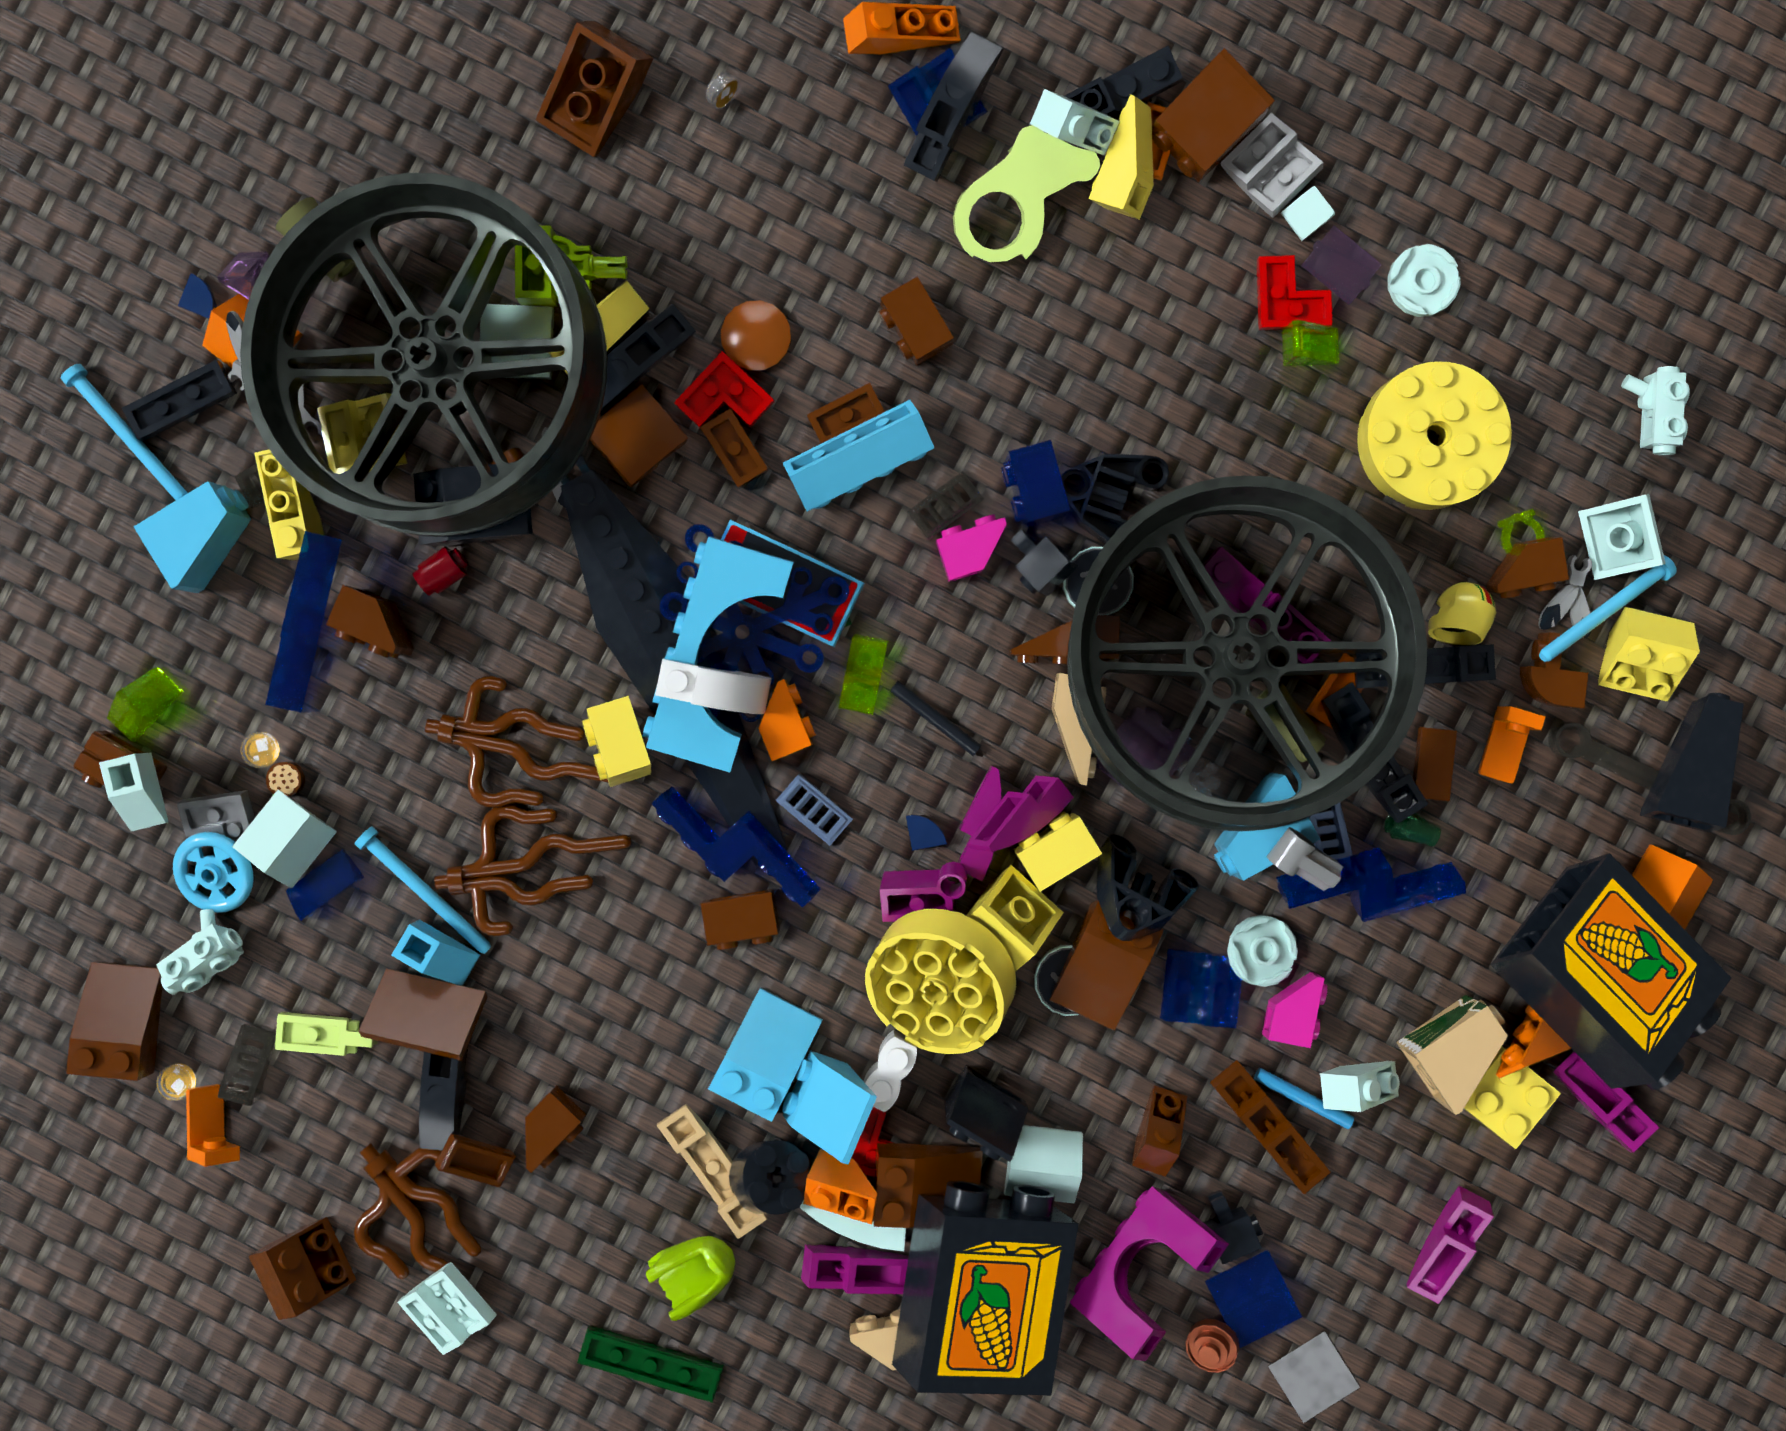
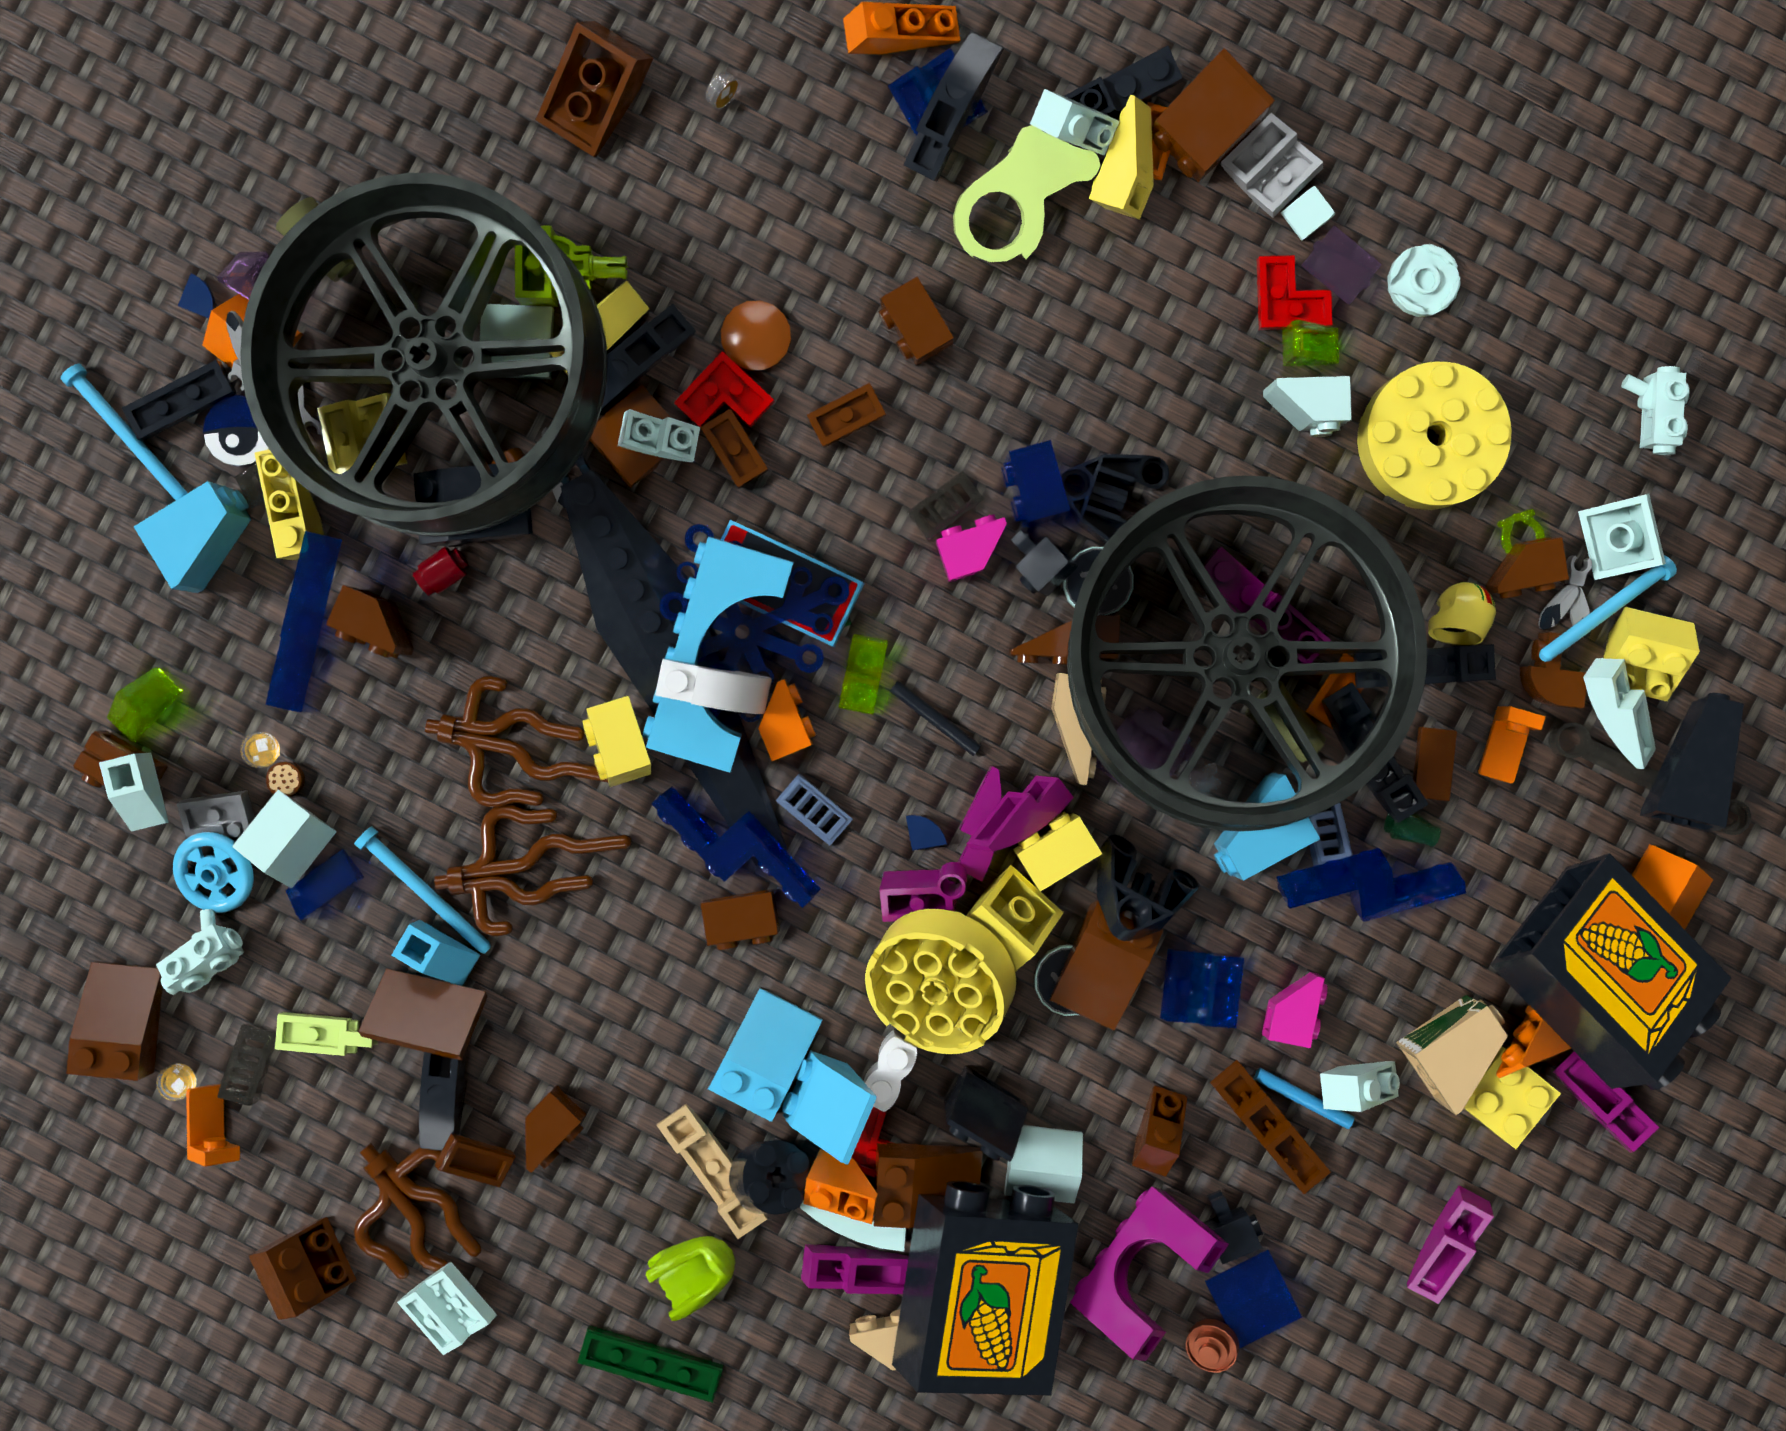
medium azure brick [783,400,934,511] -> none
light aqua tile [1227,915,1298,987] -> none
light grey piece [1267,827,1343,891] -> none
flat silver sticker [1268,1331,1360,1423] -> none
none -> tile [203,395,269,468]
none -> light aqua slope [618,409,700,462]
none -> light aqua slope [1263,376,1351,437]
none -> light aqua slope [1583,658,1656,769]

